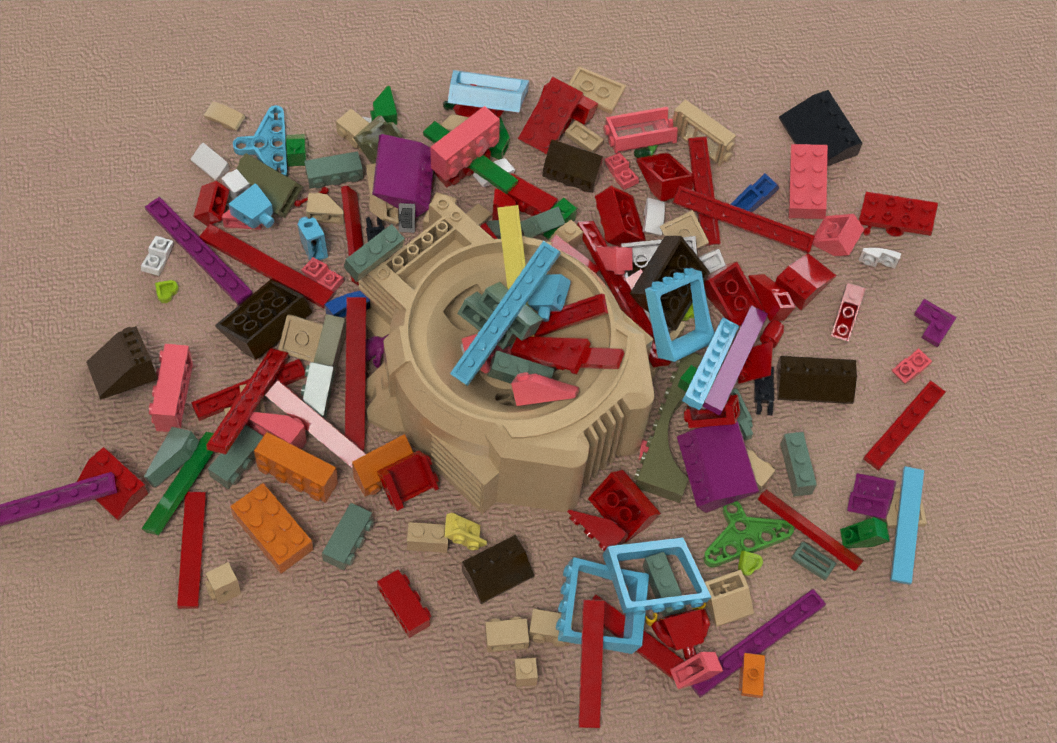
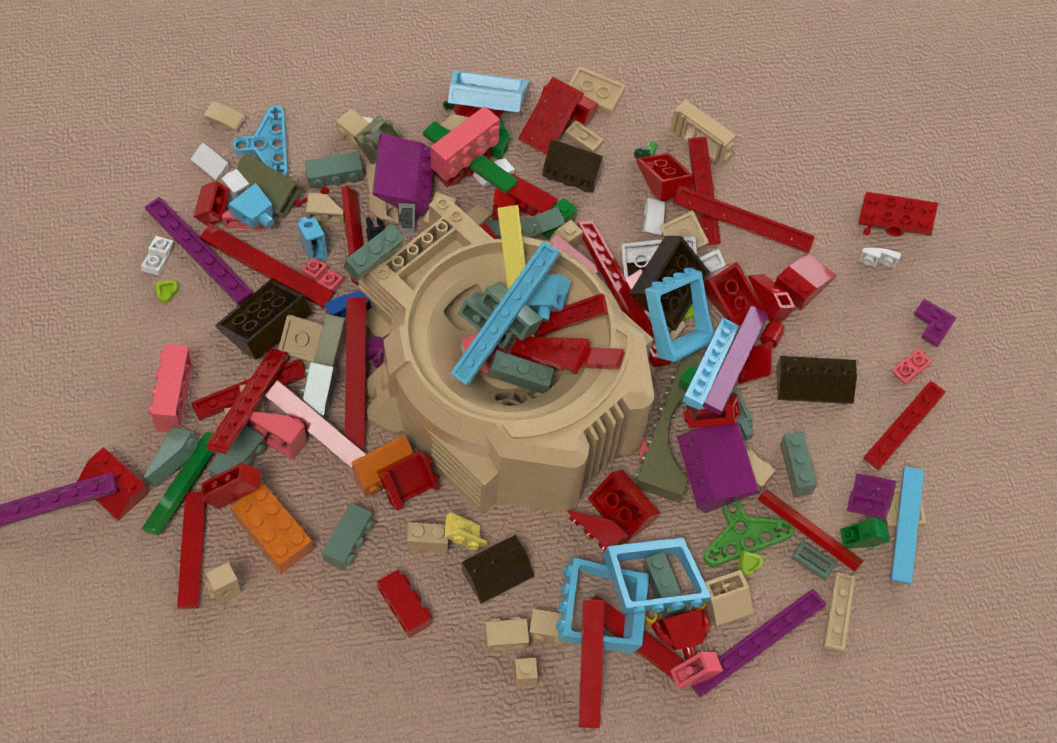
dark brown slope [86,326,158,400] -> none
orange brick [254,432,338,503] -> none
green slope [286,134,306,167] -> none
green slope [370,86,397,125] -> none
coral slope [511,372,579,406] -> none
red slope [595,186,646,247] -> none
coral slope [597,246,633,274] -> none
coral door [603,107,678,153] -> none
coral slope [604,152,639,190] -> none
blue slope [730,173,780,212] -> none
orange brick [739,653,765,698] -> none
black hinge [754,367,774,416] -> none
black slope [779,90,863,166] -> none
coral brick [789,144,828,219] -> none
coral slope [812,214,864,256] -> none
slope [831,283,866,342] -> none
none -> red brick [200,462,261,509]
none -> tan tile [823,572,856,653]

